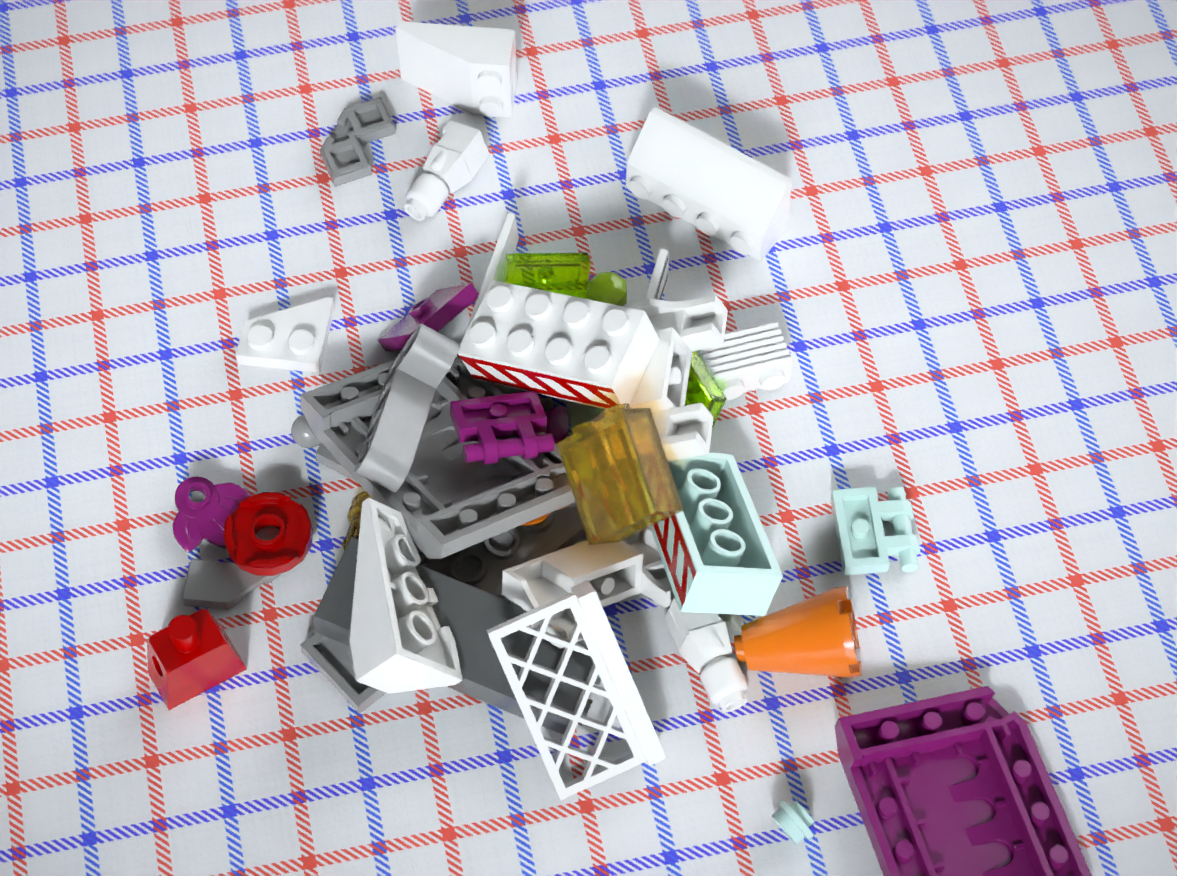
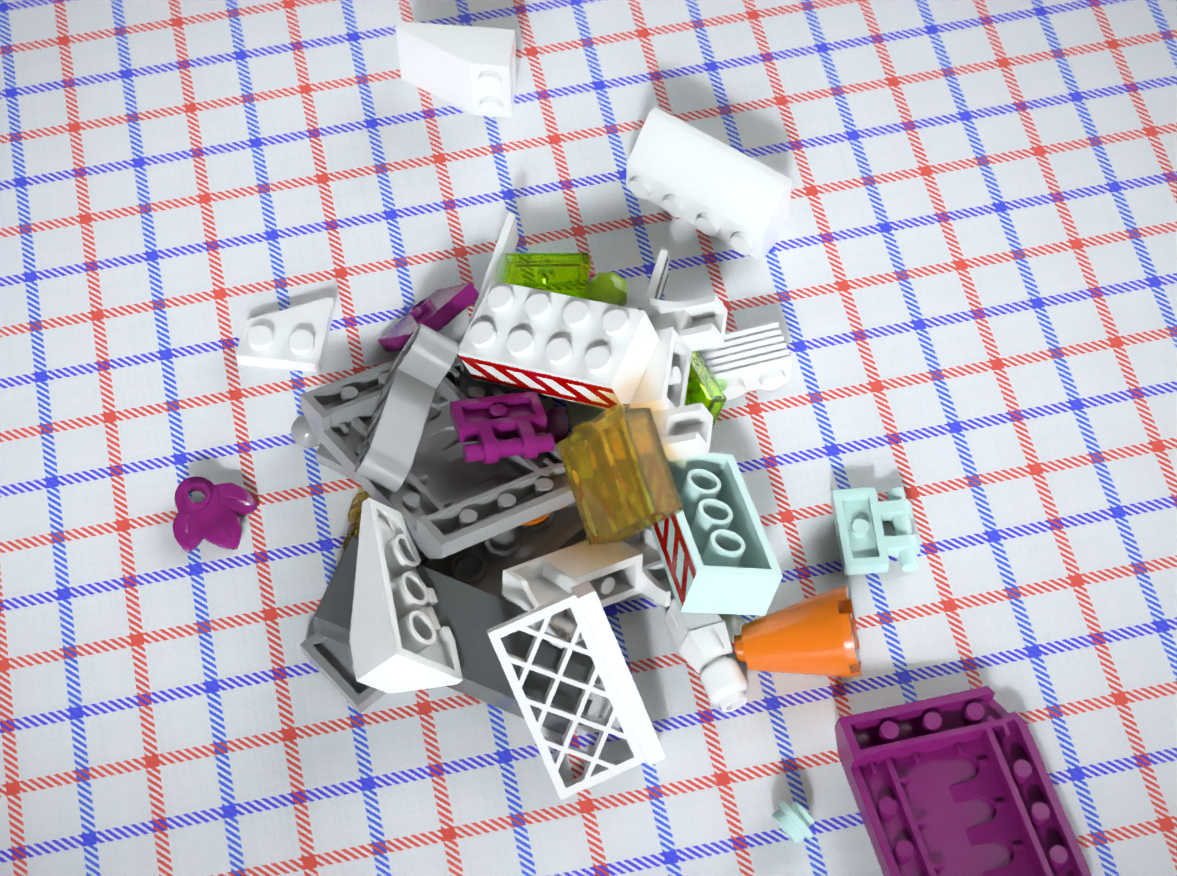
red torso [147,609,247,710] -> none
light grey tile [182,527,281,610] -> none
red tile [223,492,313,576] -> none
light grey tile [320,97,395,187] -> none
white piece [404,120,490,221] -> none

